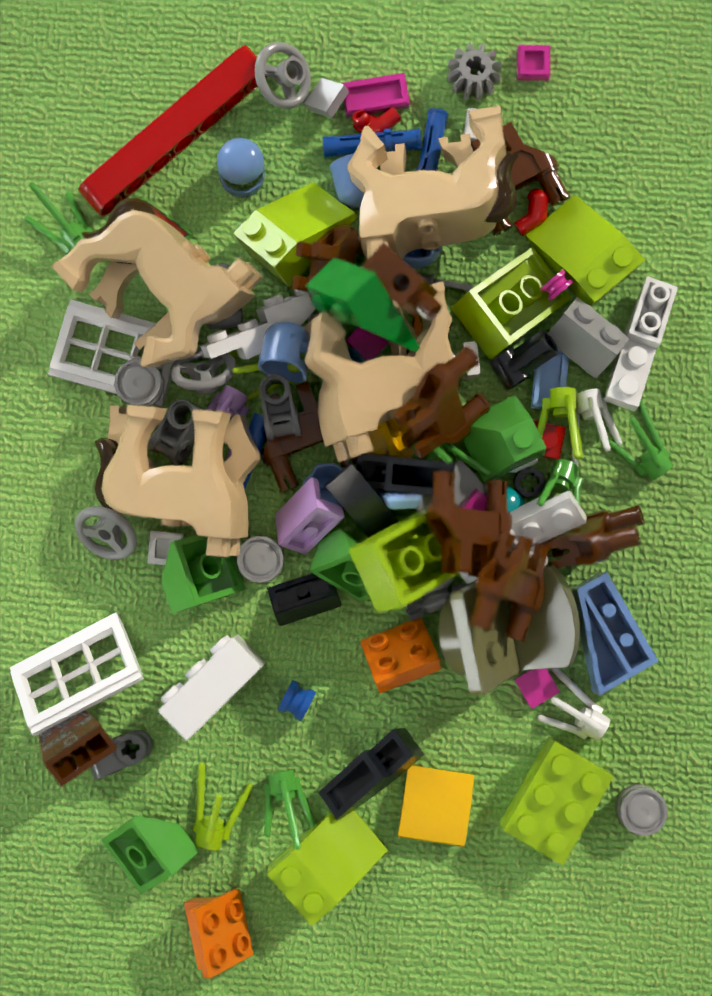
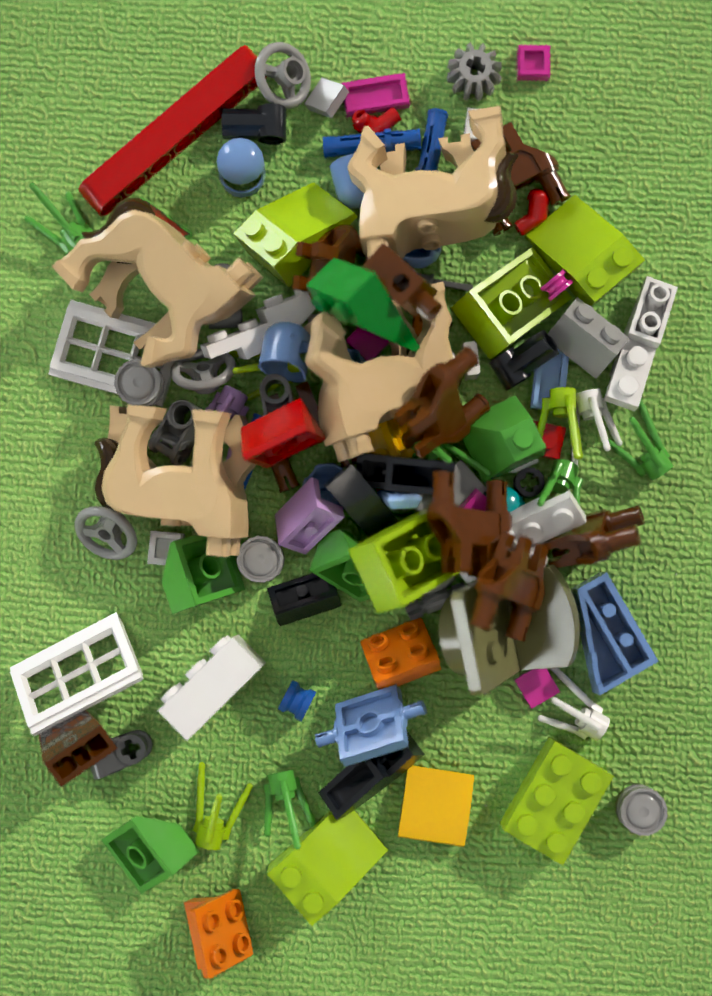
none -> black piece [221,103,287,145]
none -> red slope [240,398,326,468]
none -> medium blue plate [315,684,427,767]

